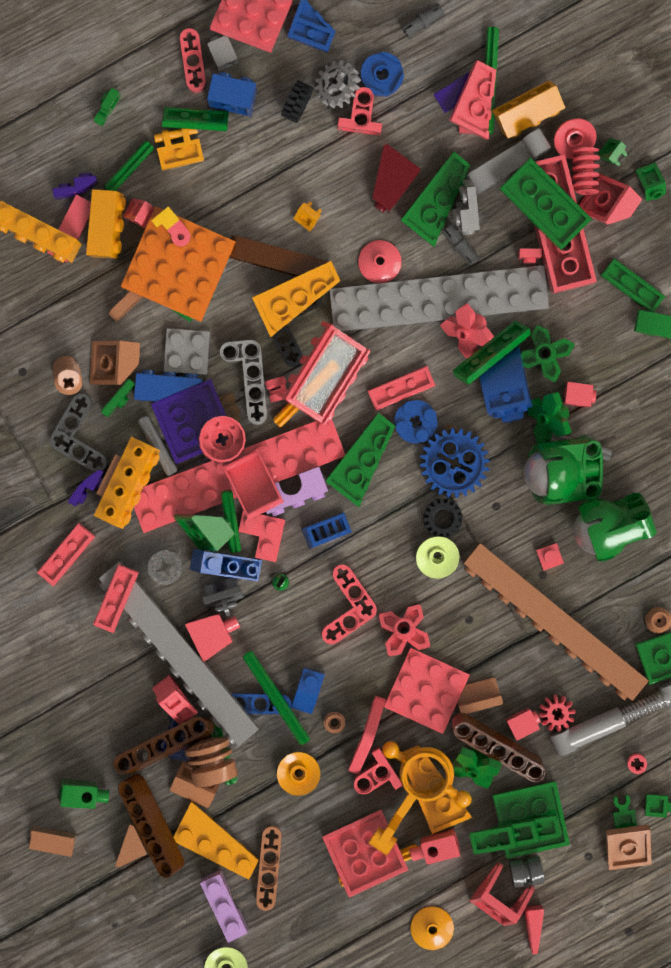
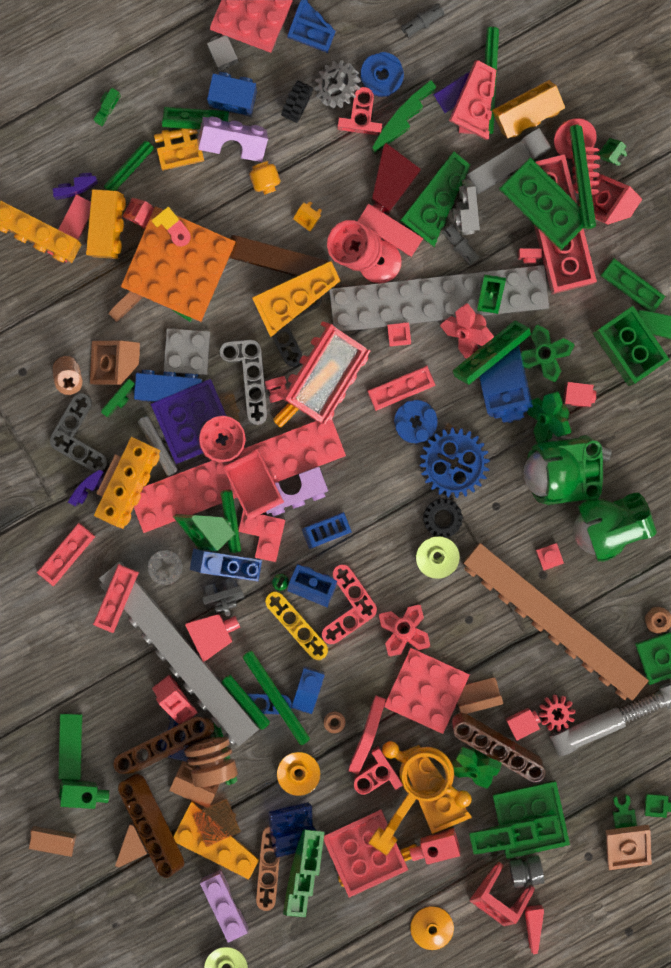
coral beam [180,28,206,93] -> none
green wing [324,412,395,507] -> none
coral bush [627,753,647,774] -> none
green bracket [636,162,666,201] -> none
none -> green tile [59,713,83,780]
none -> clear orange piece [192,799,241,847]
none -> lavender arch [197,117,268,162]
none -> green axle [222,675,270,730]
none -> light orange head [249,161,281,195]
none -> yellow beam [265,591,328,660]
none -> clear blue slope [268,802,316,858]
none -> green slope [283,830,324,917]
none -> blue brick [288,564,337,608]
none -> coral wheel [327,220,383,271]
none -> coral tile [357,204,423,258]
none -> green slope [372,80,436,154]
none -> coral plate [387,322,411,347]
none -> green slope [477,274,506,314]
none -> green axle [569,124,596,229]
none -> green slope [592,306,670,387]

